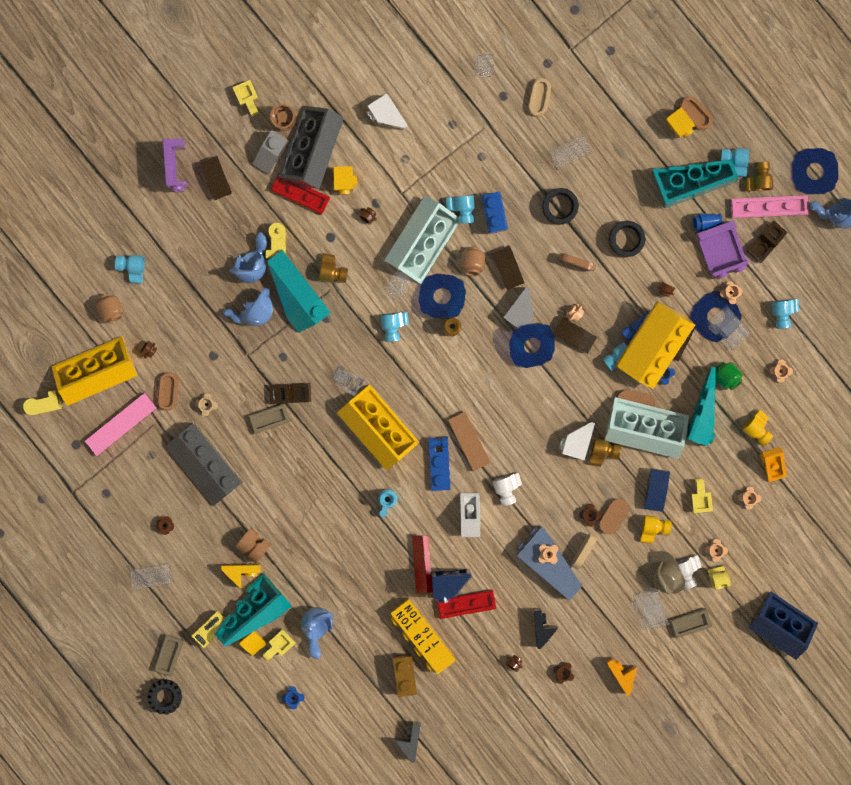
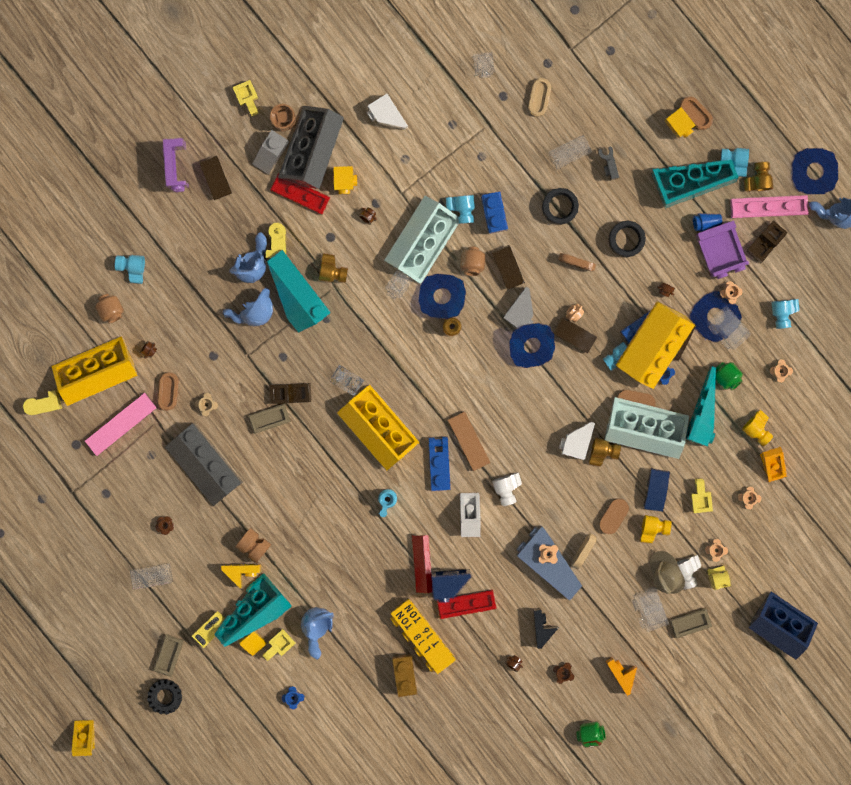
medium azure piece [380,312,409,342] -> none
dark grey slope [395,721,421,763] -> none
reddish brown plate [579,504,602,527] -> none
none -> yellow slope [71,720,95,756]
none -> green head [576,721,606,748]
none -> dark grey plate [598,146,619,181]

